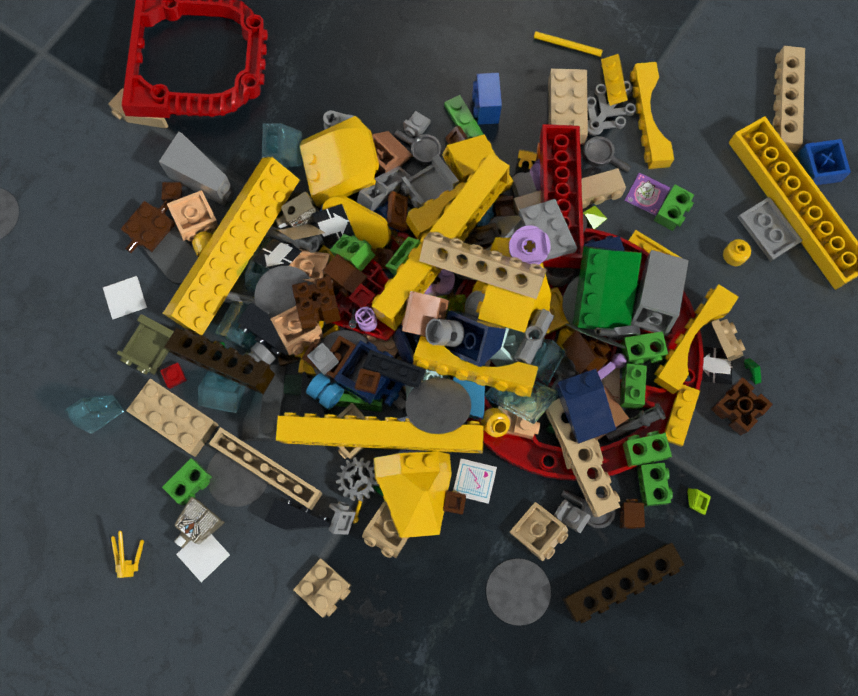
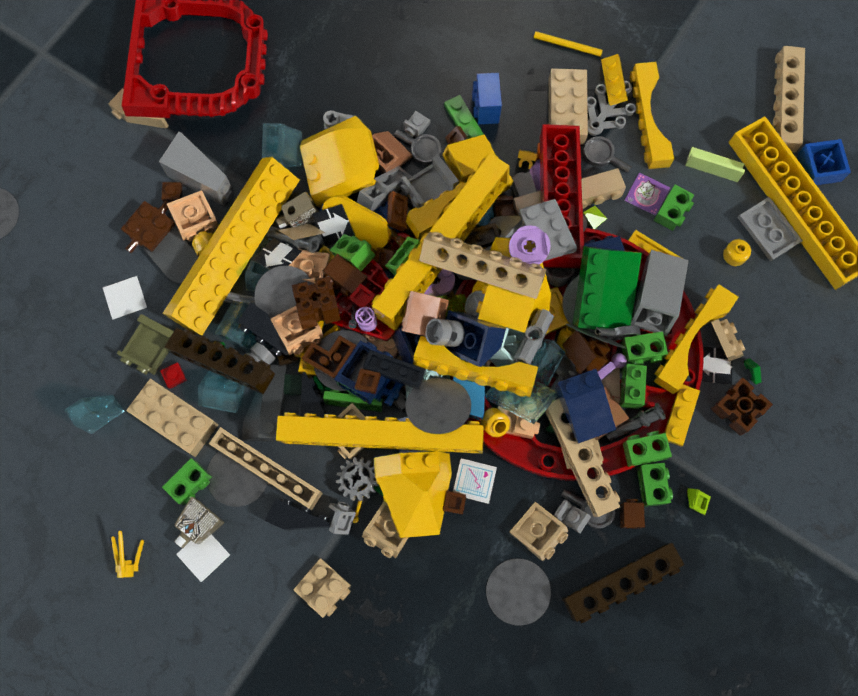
dark azure wheel [306,373,344,410] -> none
light grey brick [307,343,339,375] -> none
none -> yellowish green panel [685,147,745,182]

